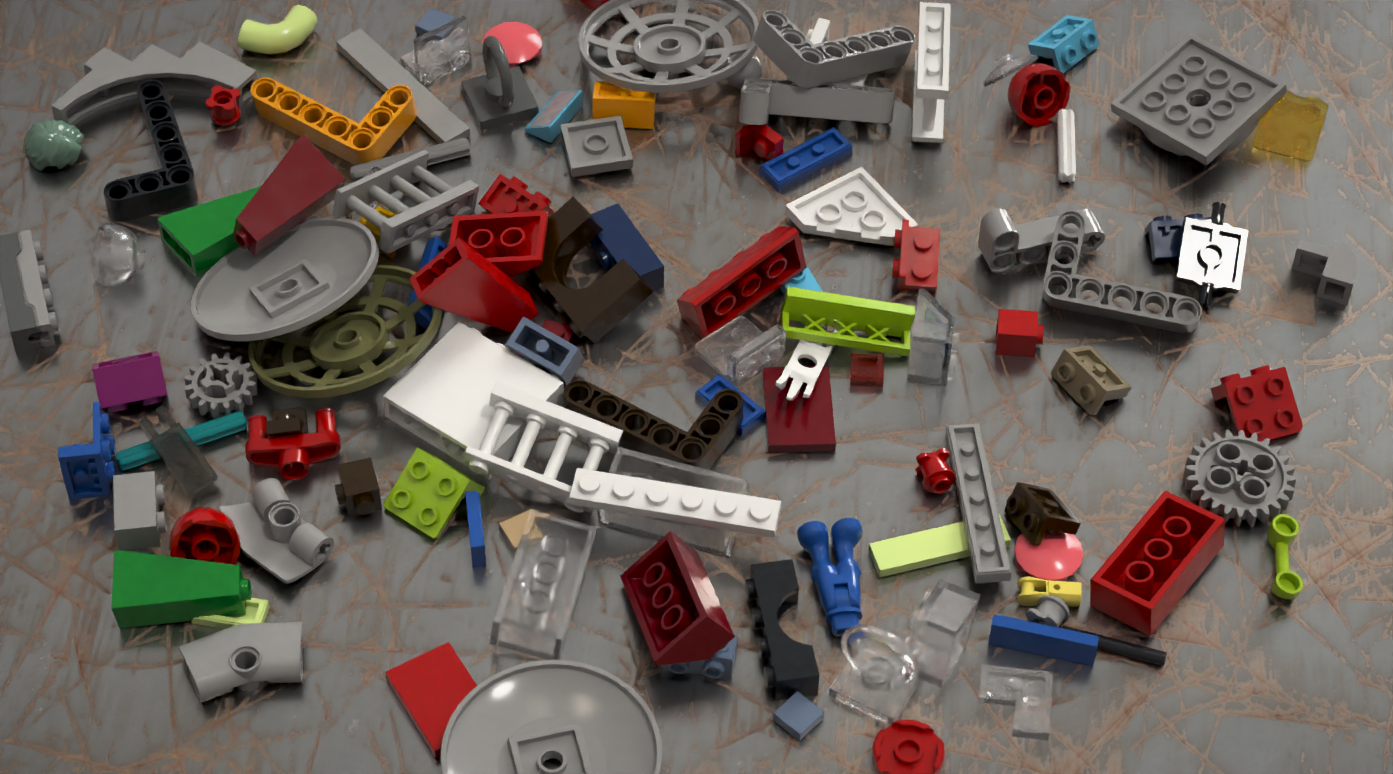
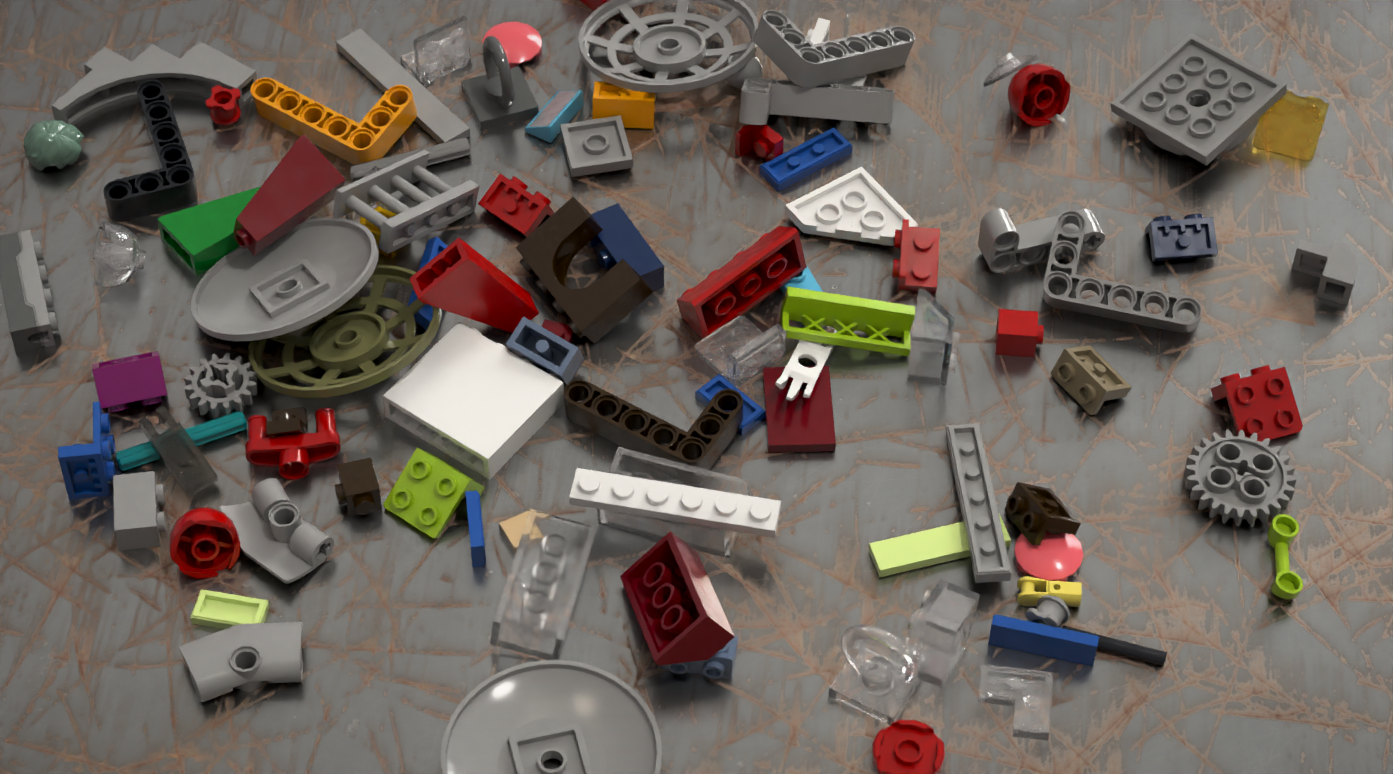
green slope [111,550,252,629] -> none
yellowish green cylinder [238,5,318,55] -> none
red tile [385,642,477,758] -> none
sand blue tile [415,8,457,43] -> none
red slope [449,211,549,278] -> none
white fence [464,382,623,513] -> none
black arch [745,559,819,701] -> none
sand blue tile [773,691,824,741] -> none
blue piece [797,518,863,636] -> none
clear red tile [850,353,884,387] -> none
white fence [912,2,950,143] -> none
red brick [915,448,956,493] -> none
medium azure bracket [1028,15,1099,73] -> none
white axle [1057,109,1076,183] -> none
red brick [1090,491,1225,636] -> none
plate [1174,202,1249,308] -> none

